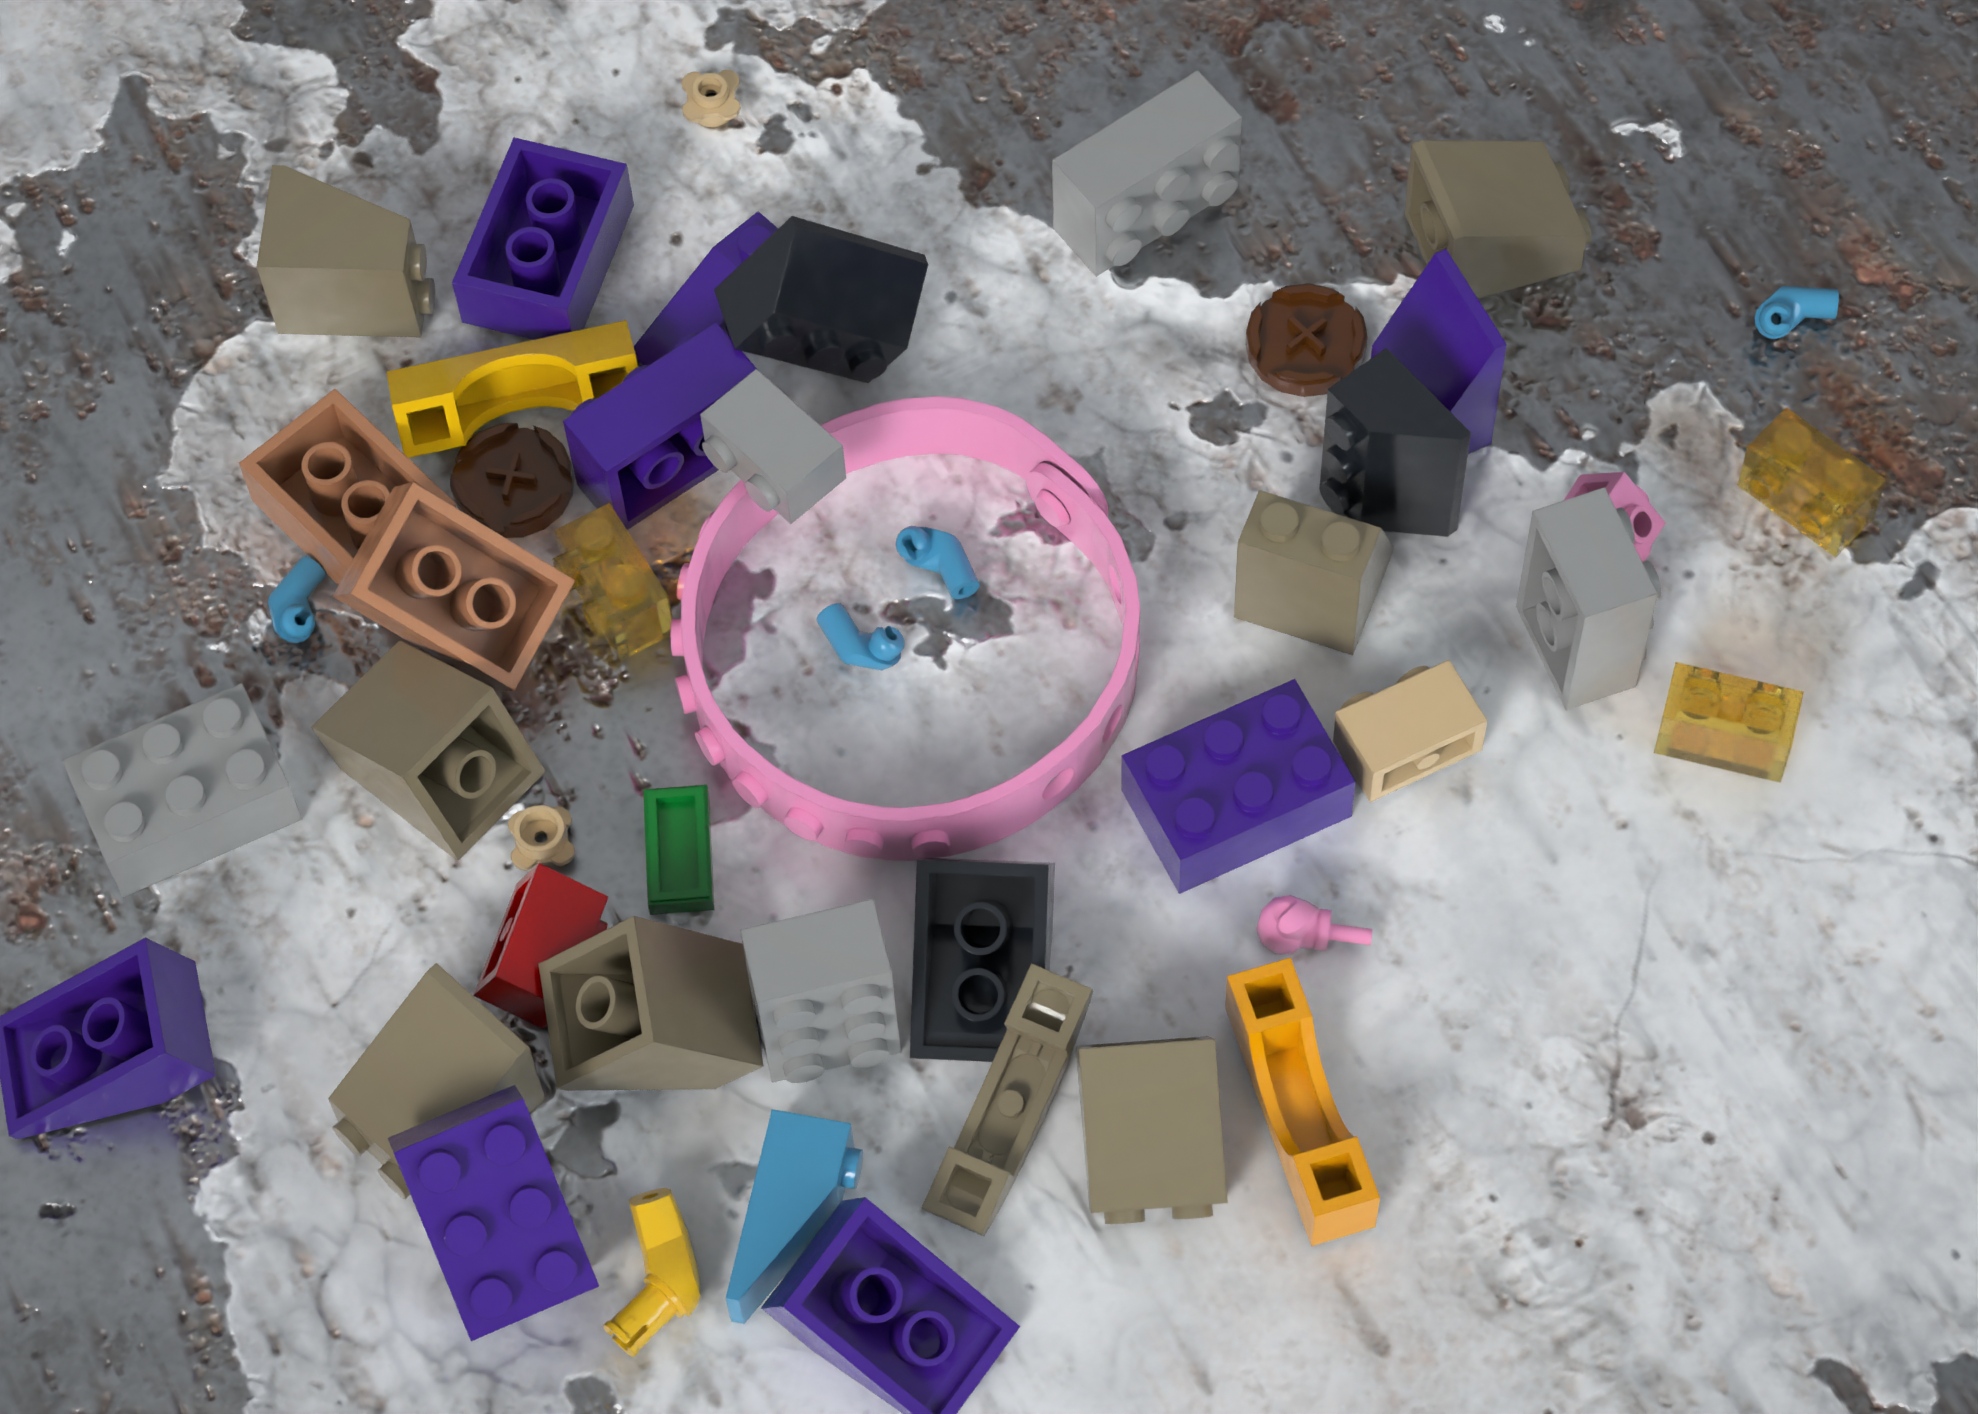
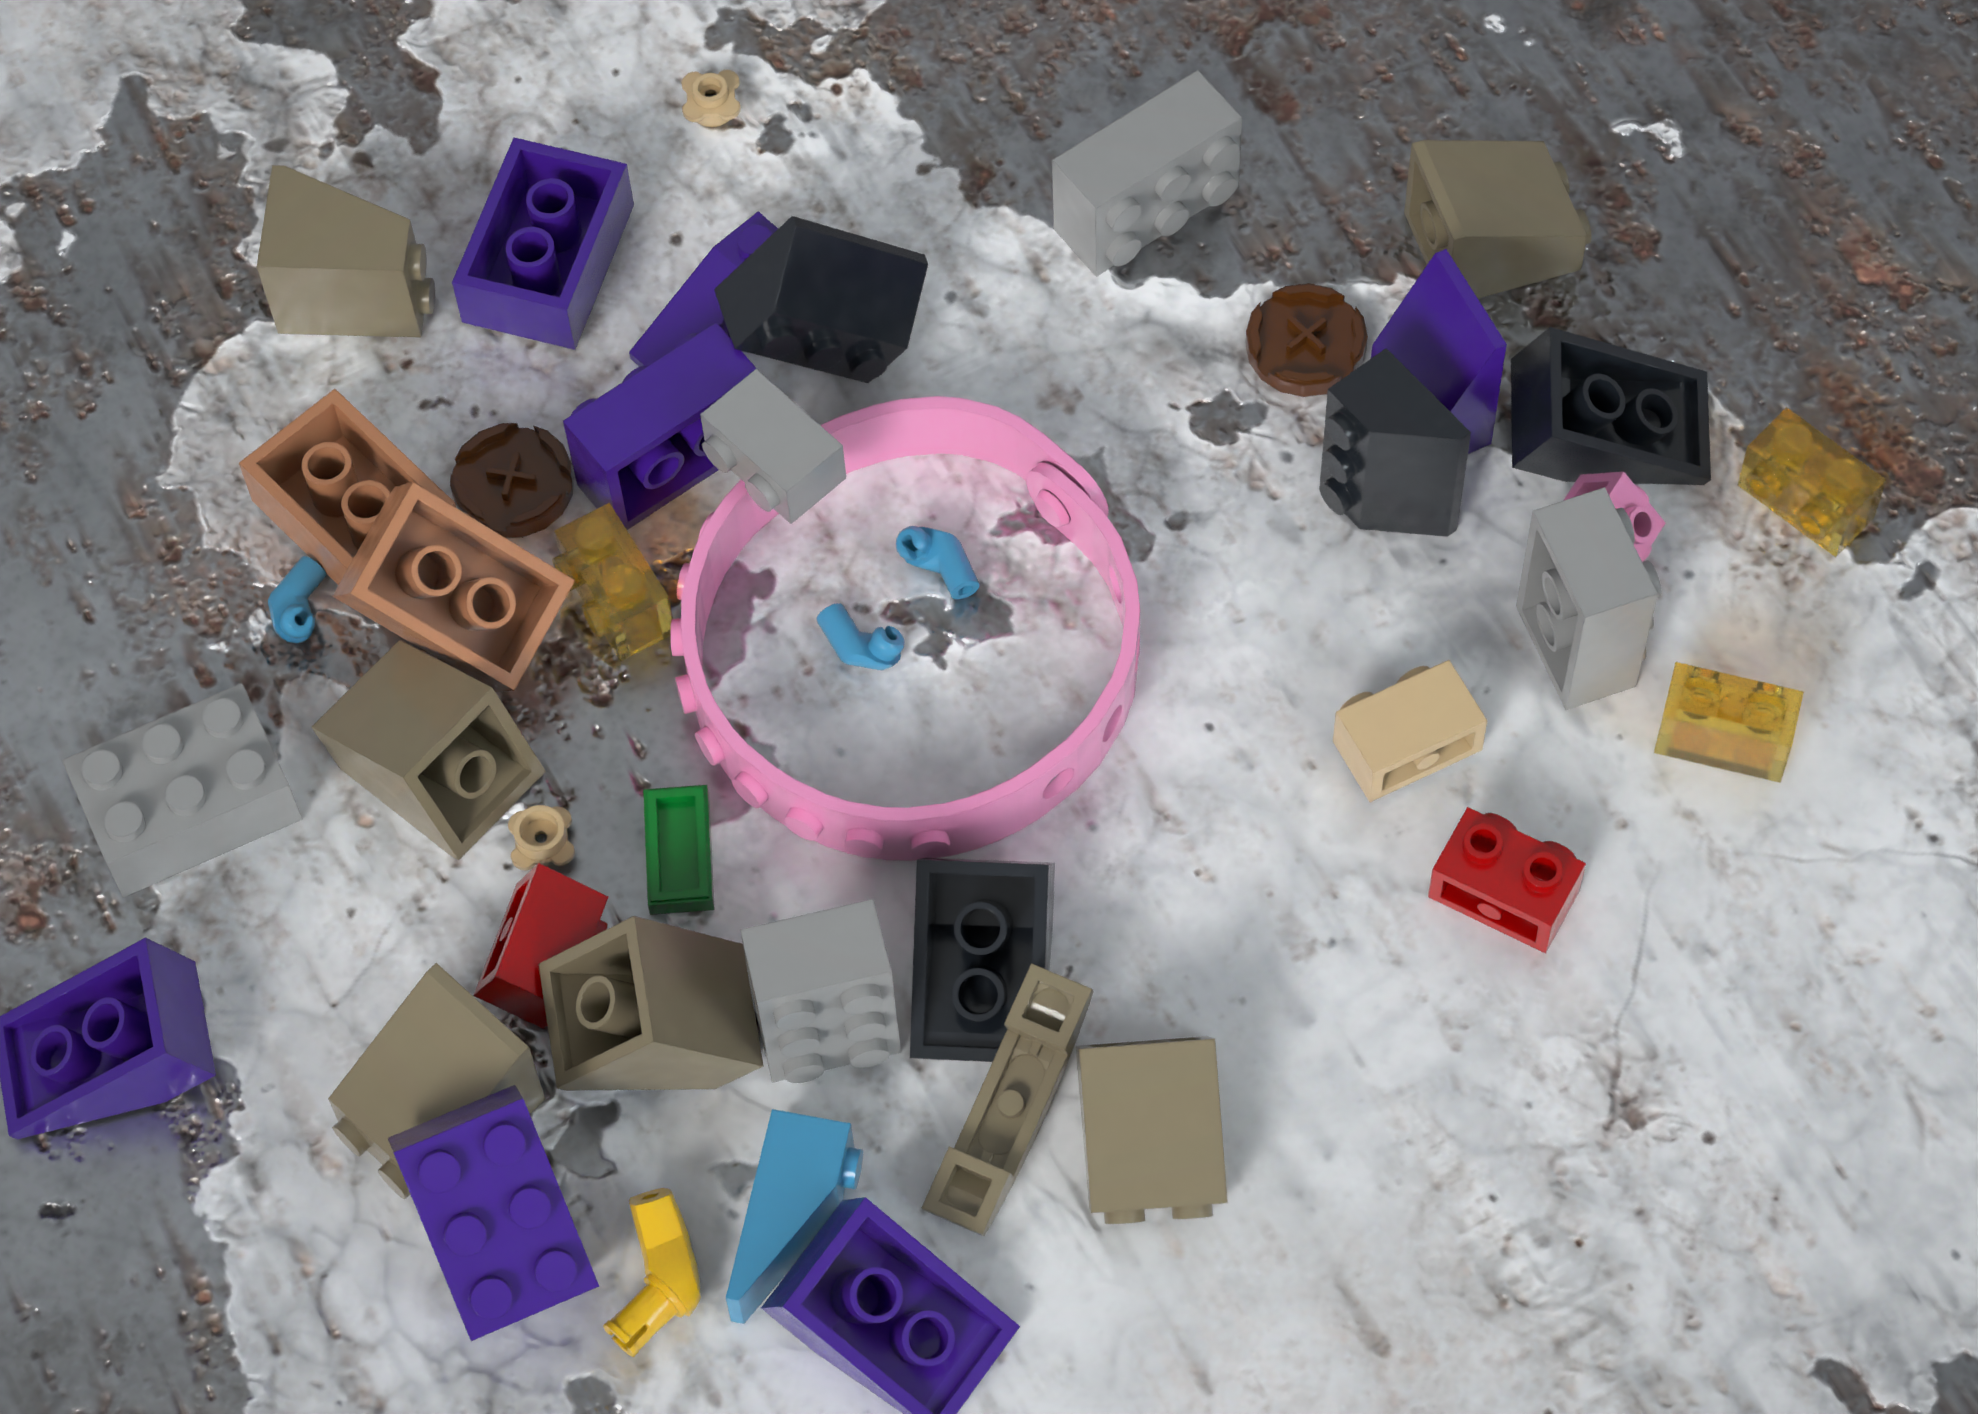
yellow arch [386,320,638,458] -> none
dark purple brick [1121,679,1356,894] -> none
light orange arch [1225,957,1380,1246] -> none
dark tan slope [1234,490,1394,655] -> none
bright pink piece [1256,895,1373,955] -> none
dark azure arm [1755,286,1839,339] -> none
none -> red brick [1428,807,1586,954]
none -> black slope [1511,327,1711,485]

